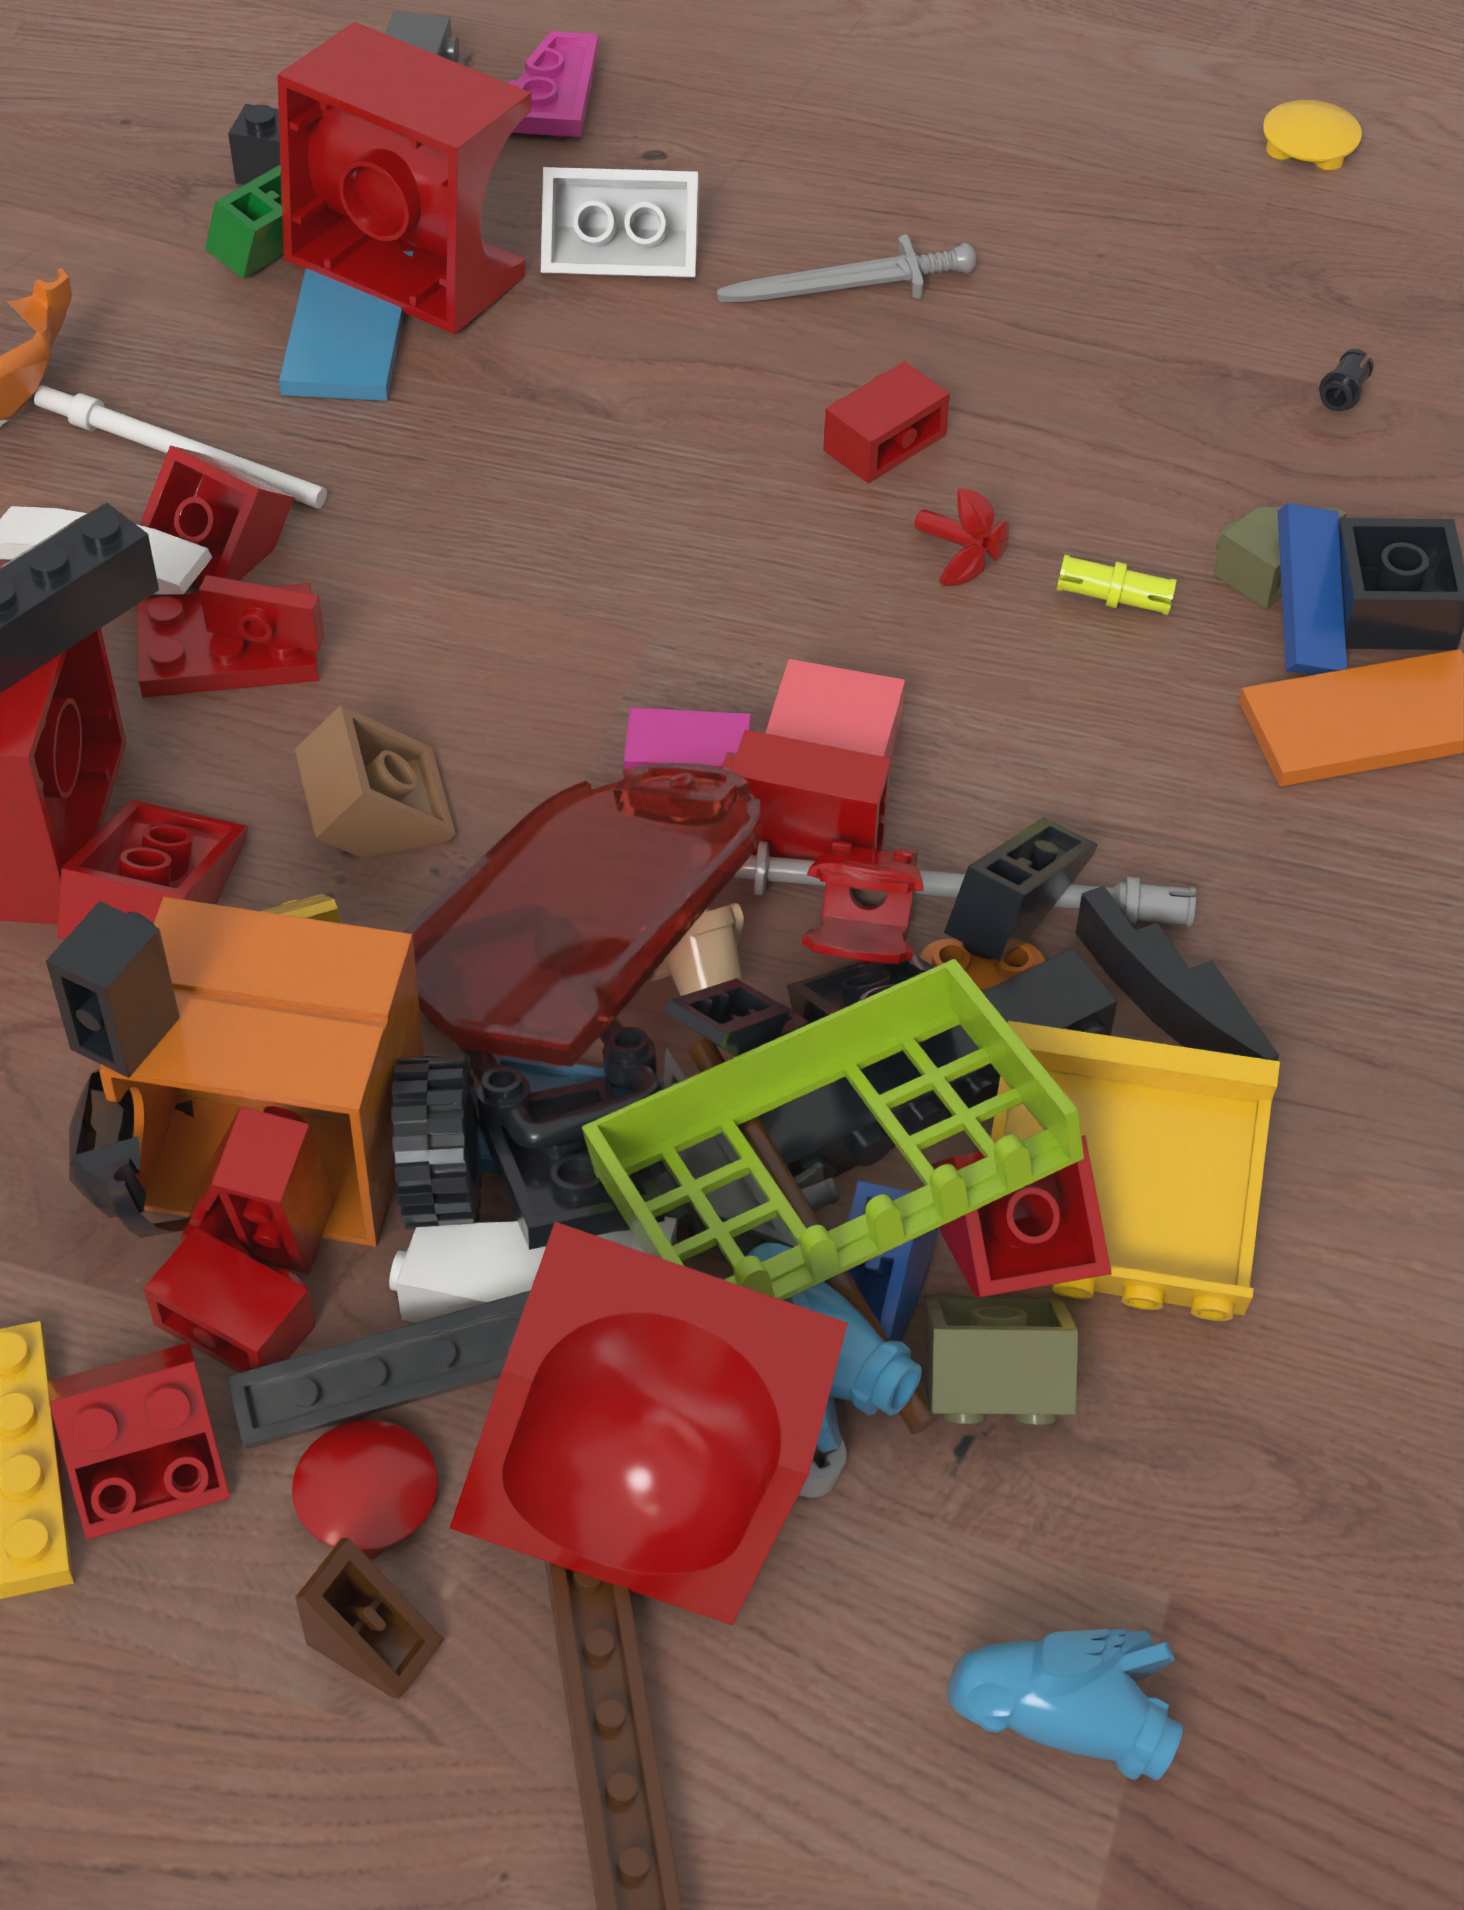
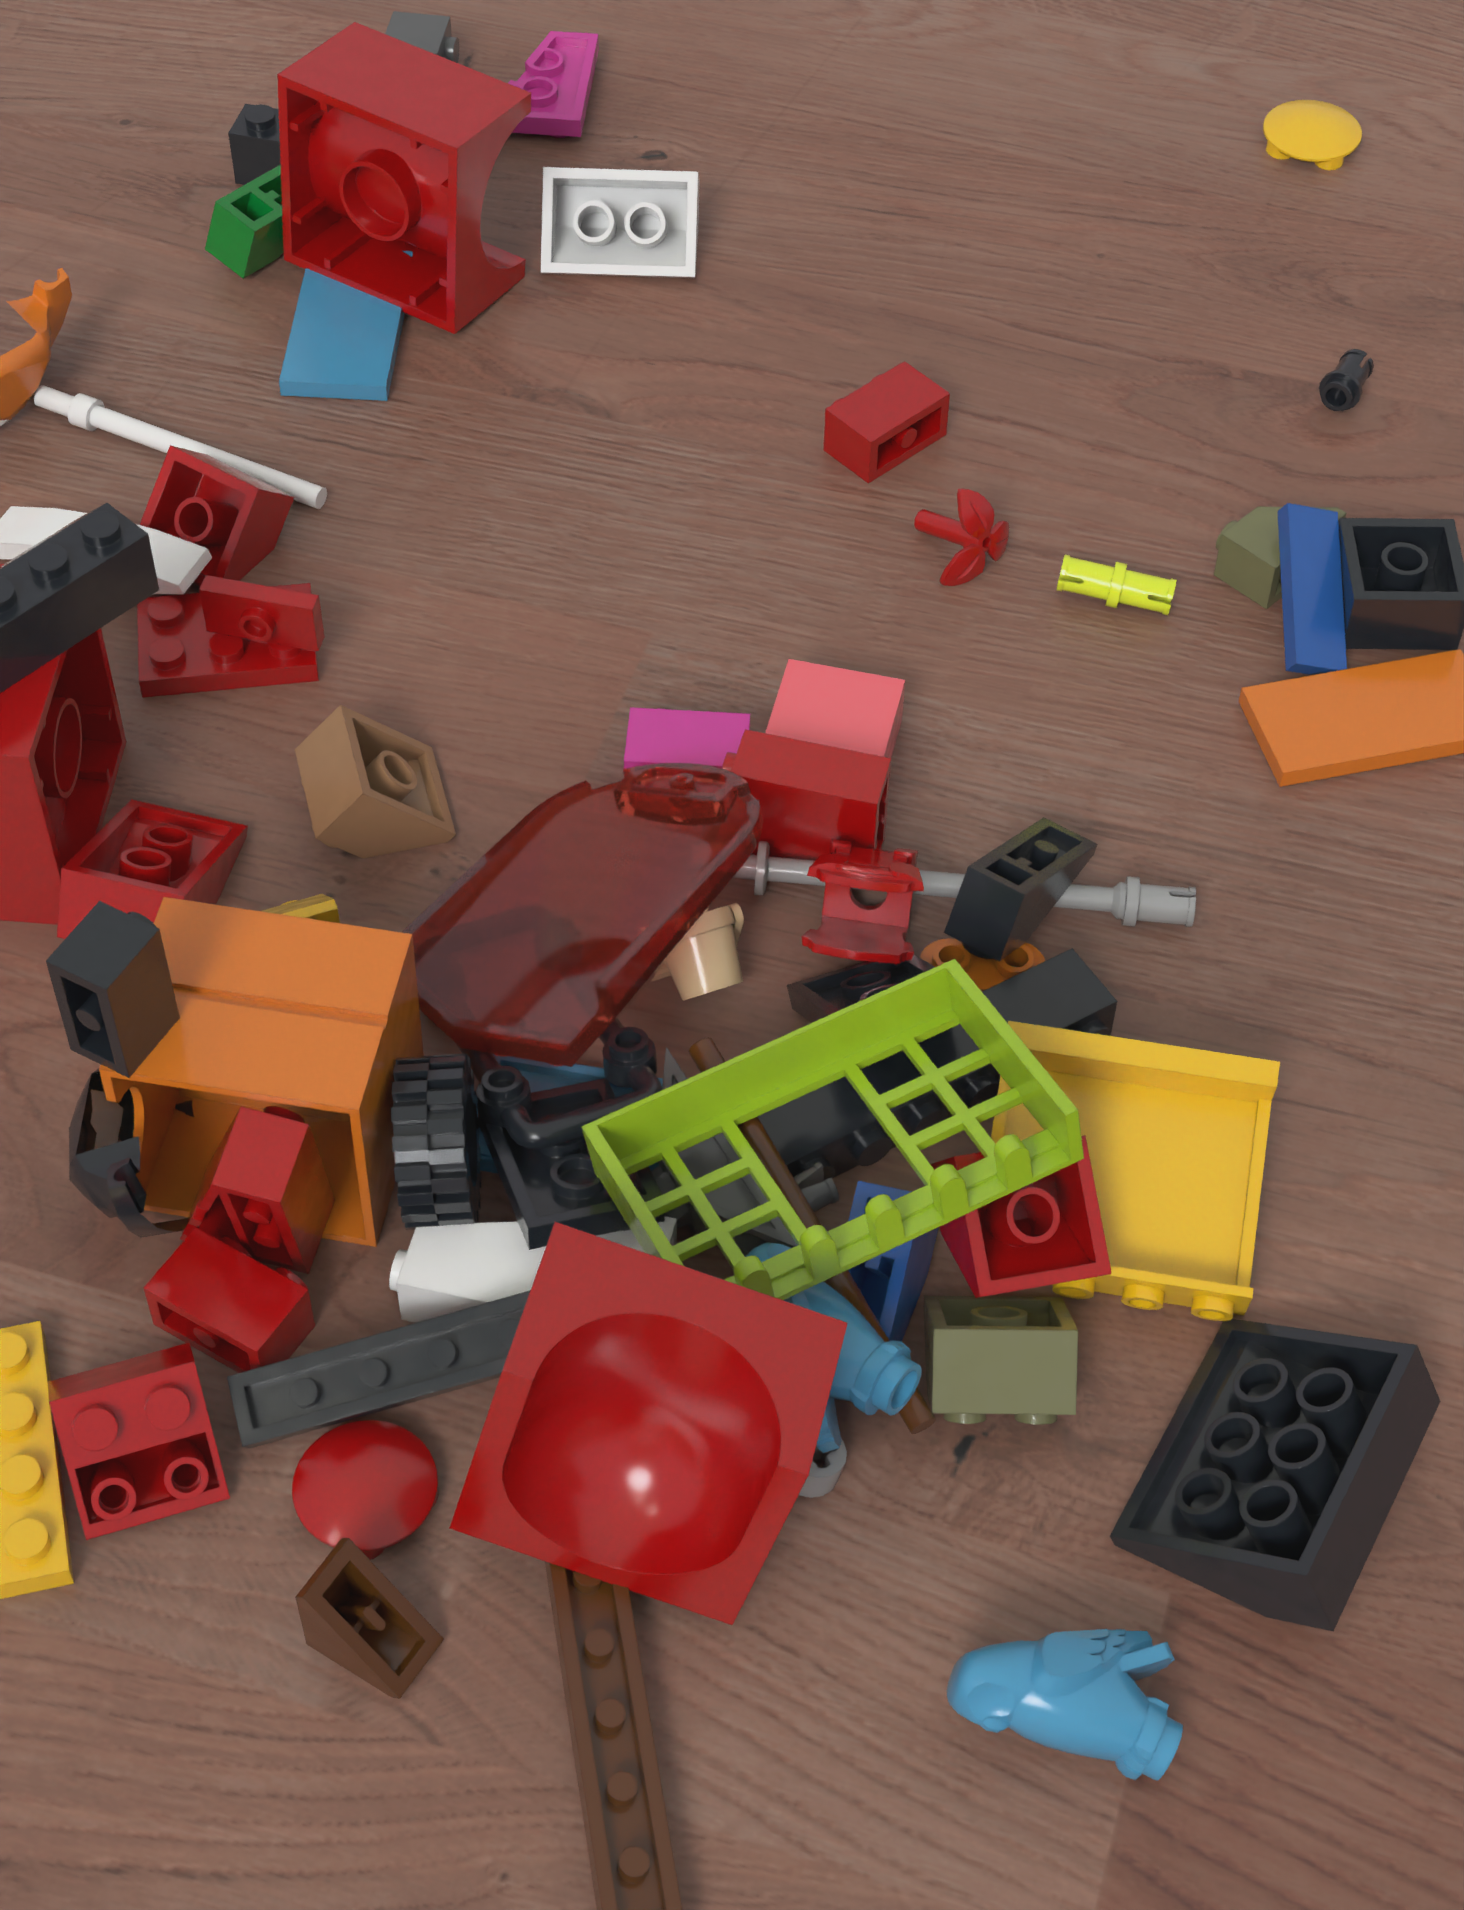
black slope [664,978,812,1057] -> none
light grey sword [717,234,976,302] -> none
black slope [1075,886,1279,1061] -> none
none -> black slope [1110,1319,1441,1631]

